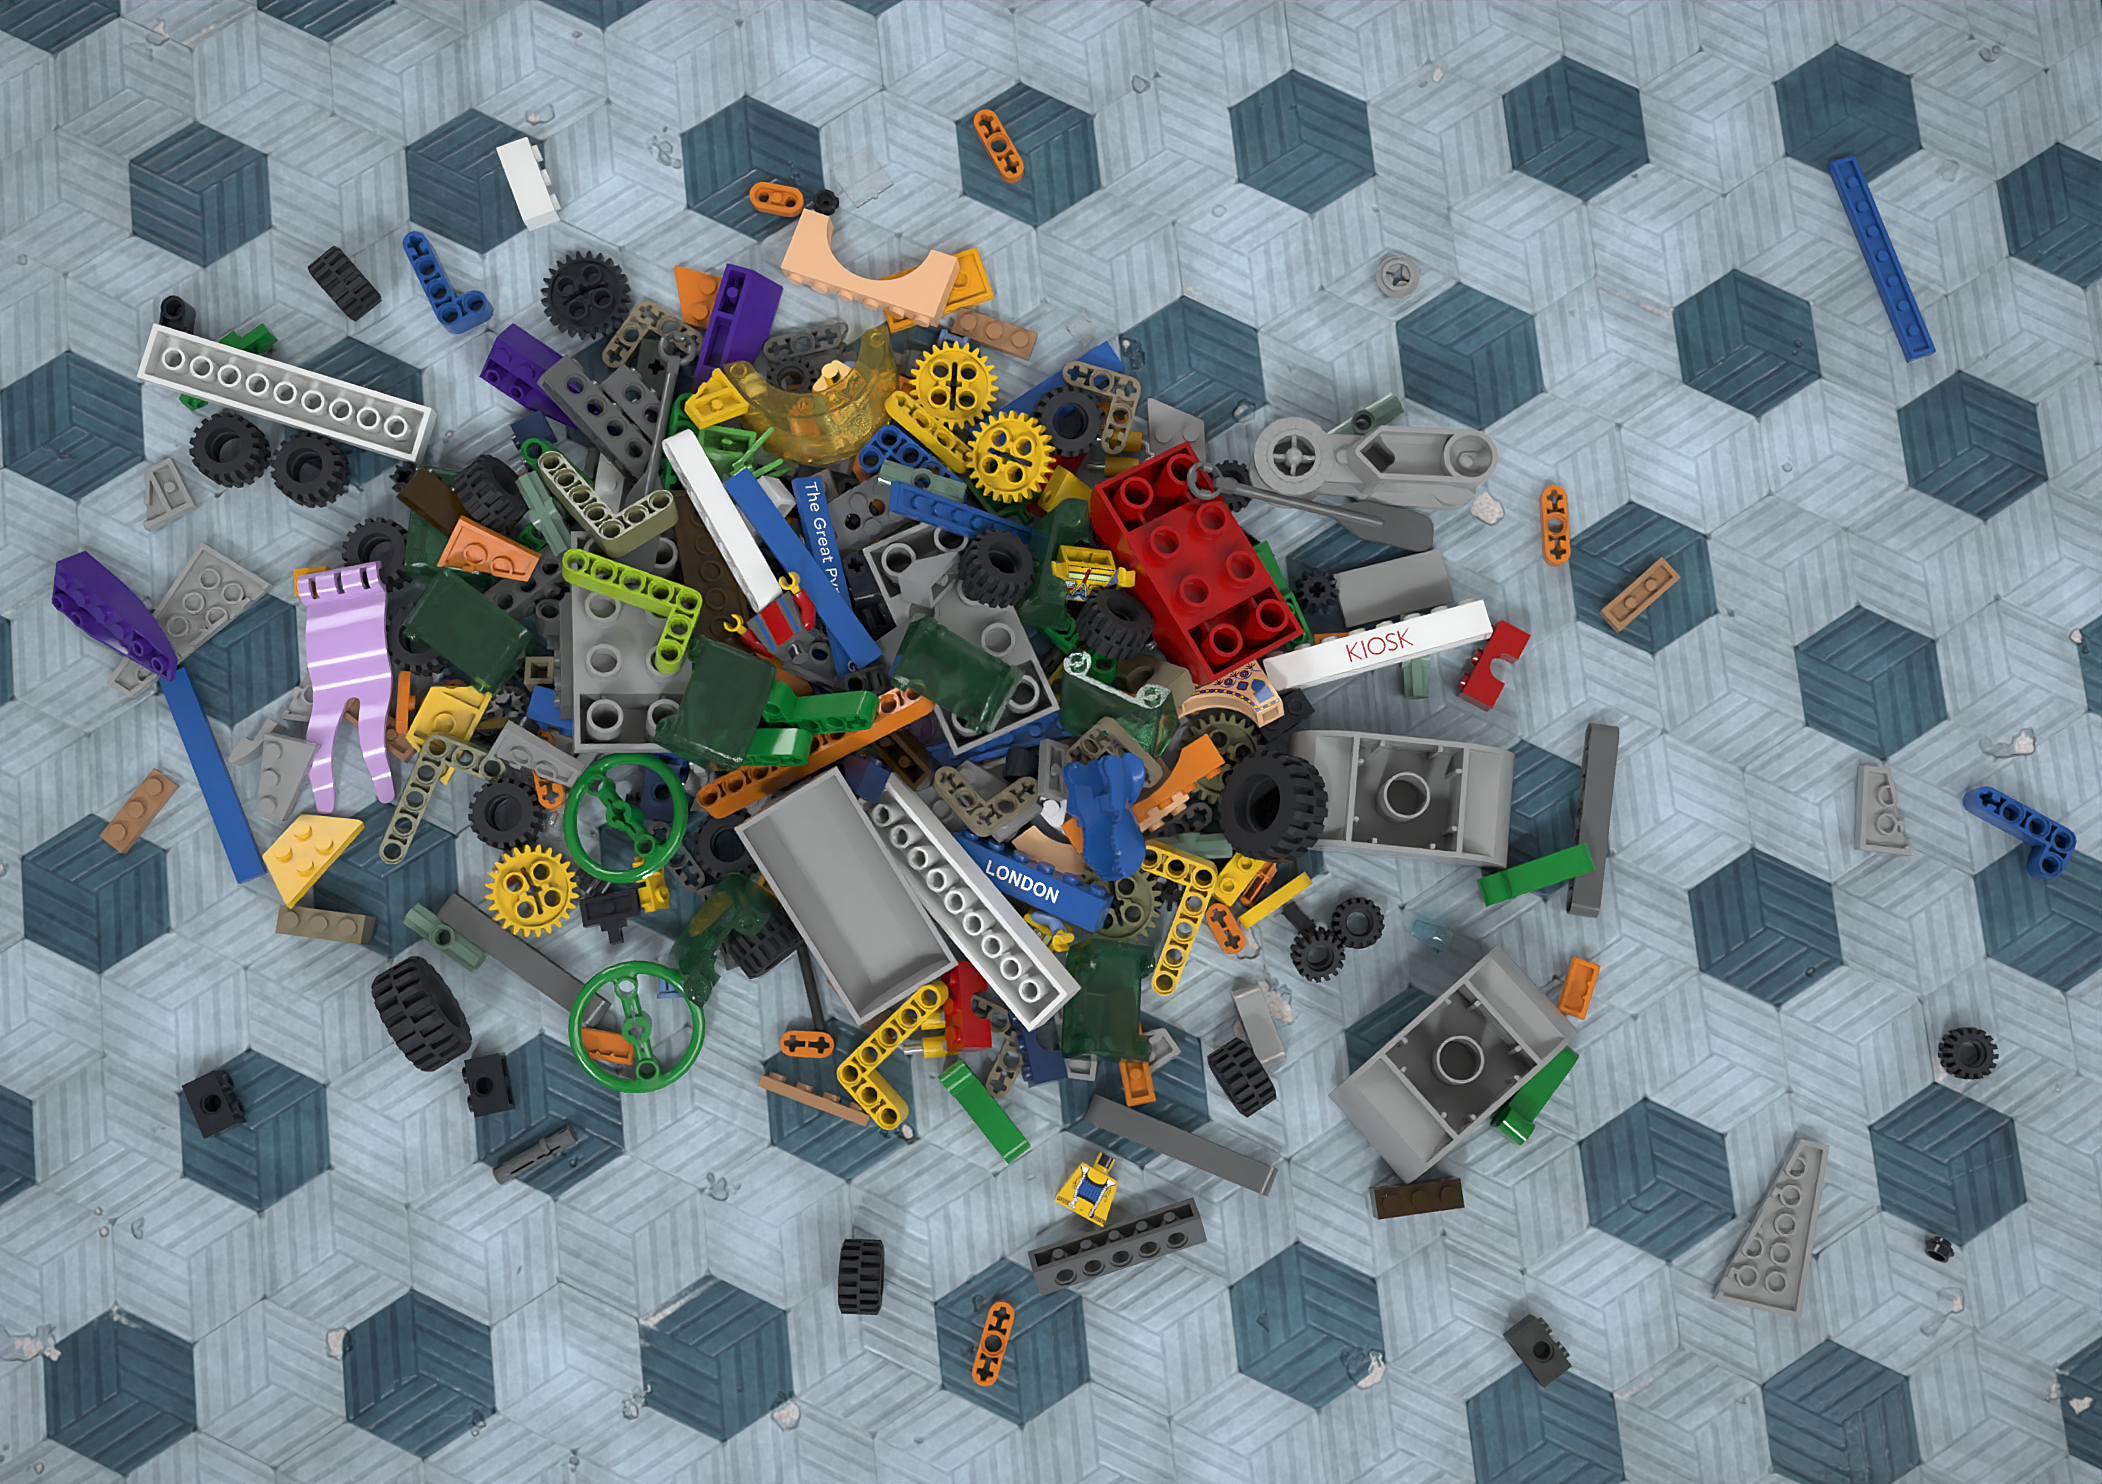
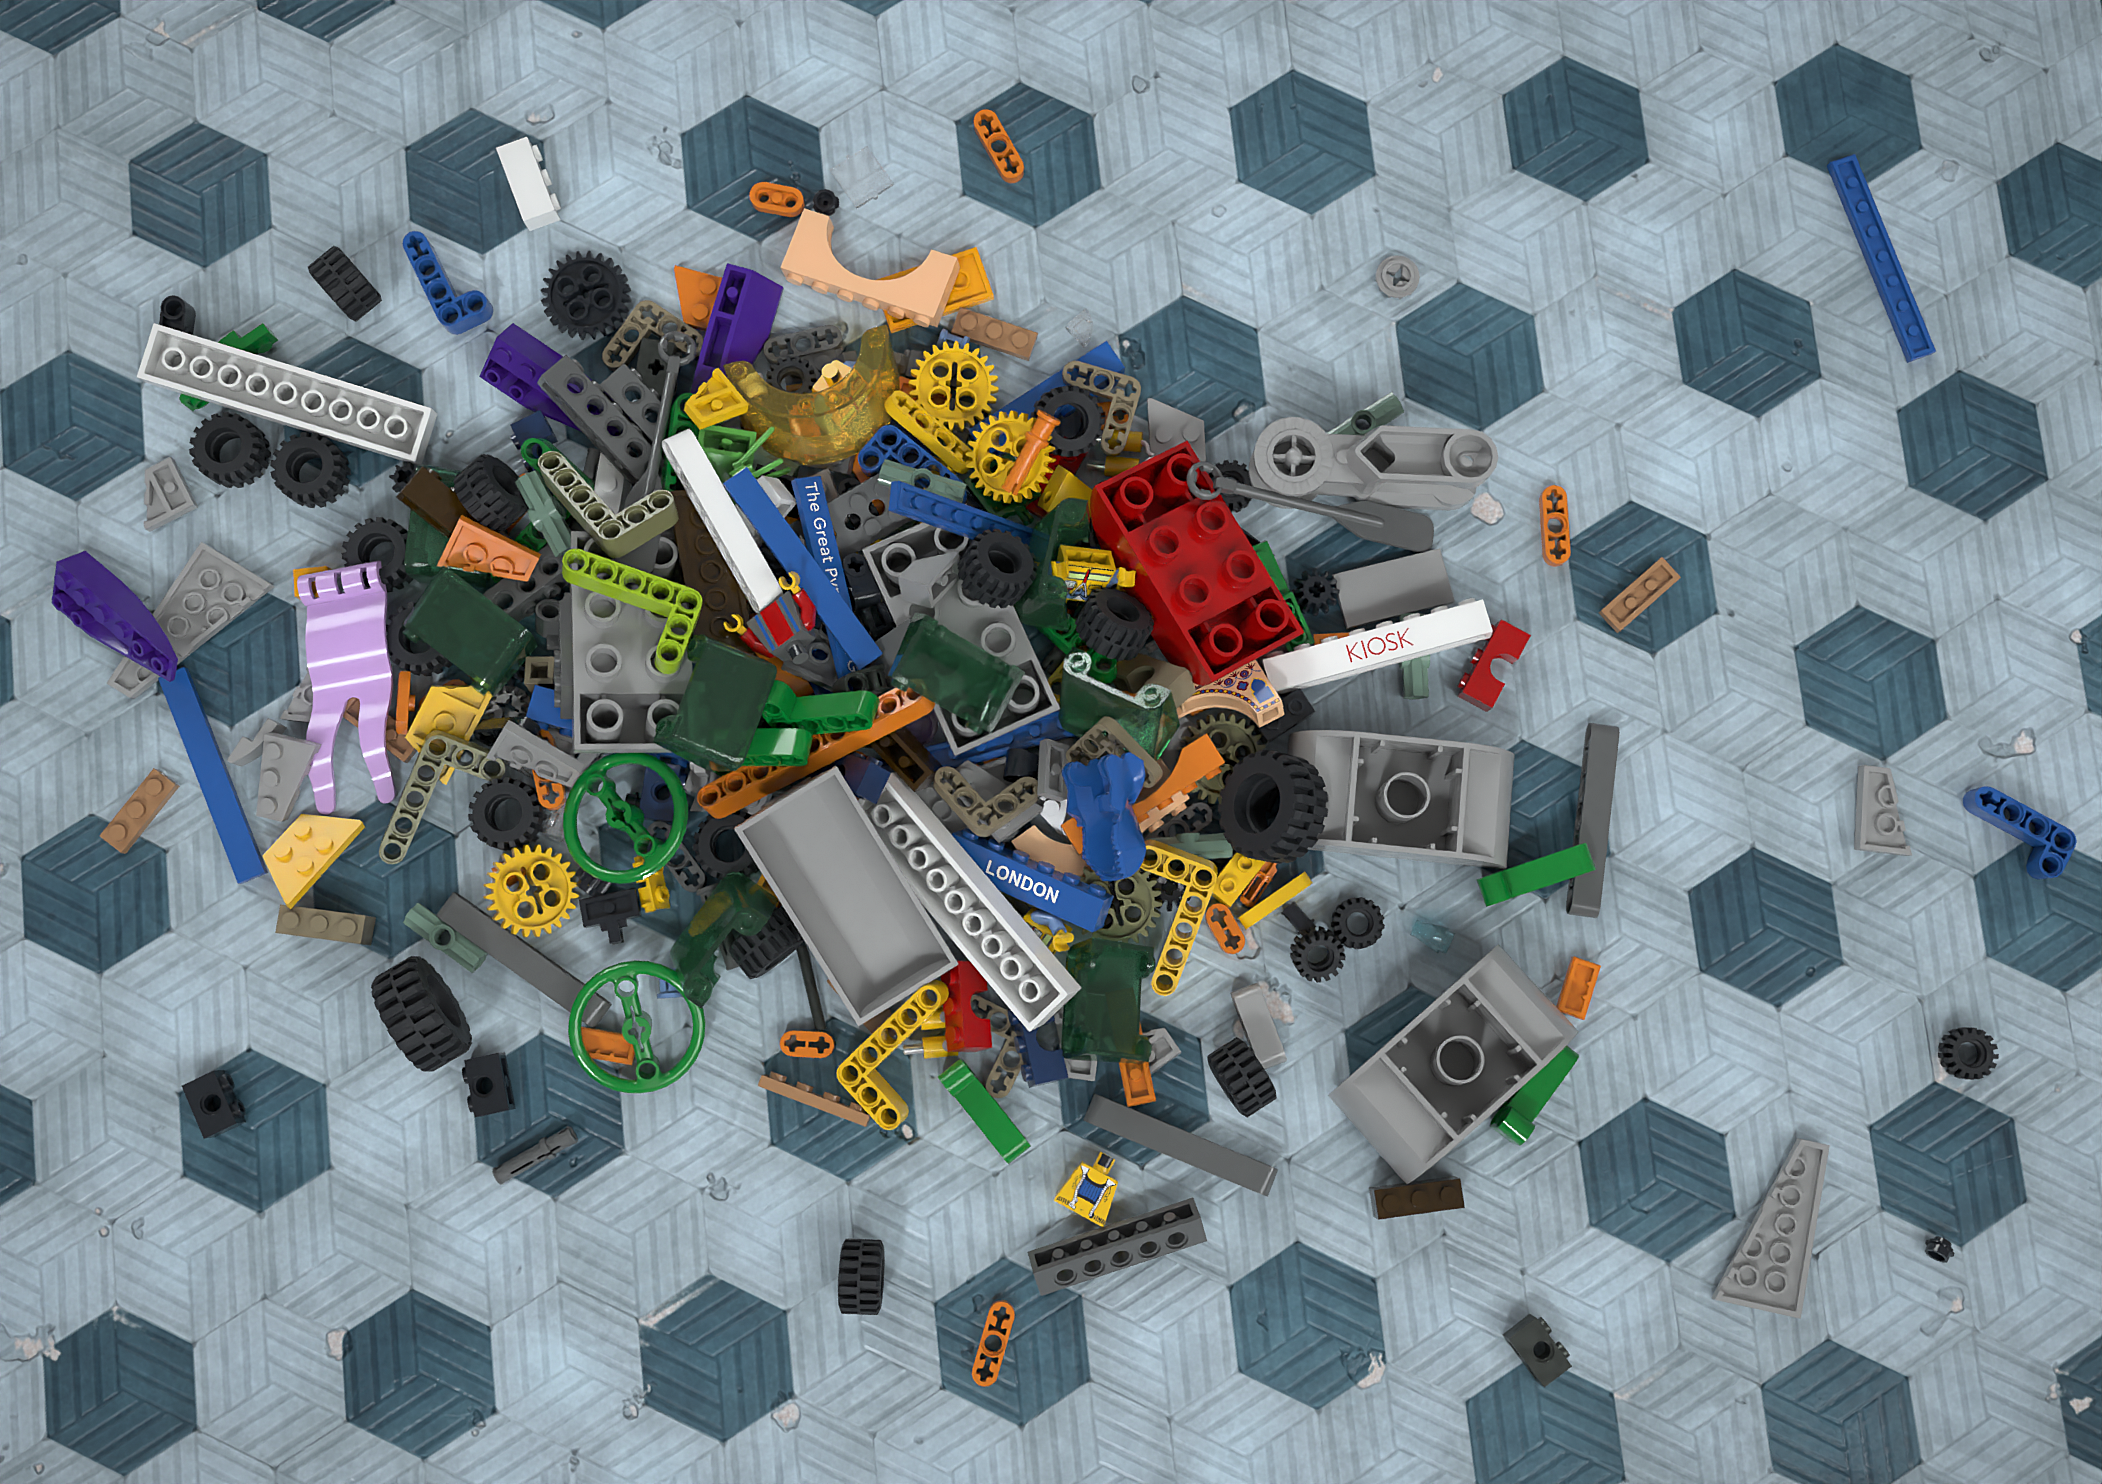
none -> orange pin [1001,409,1061,496]

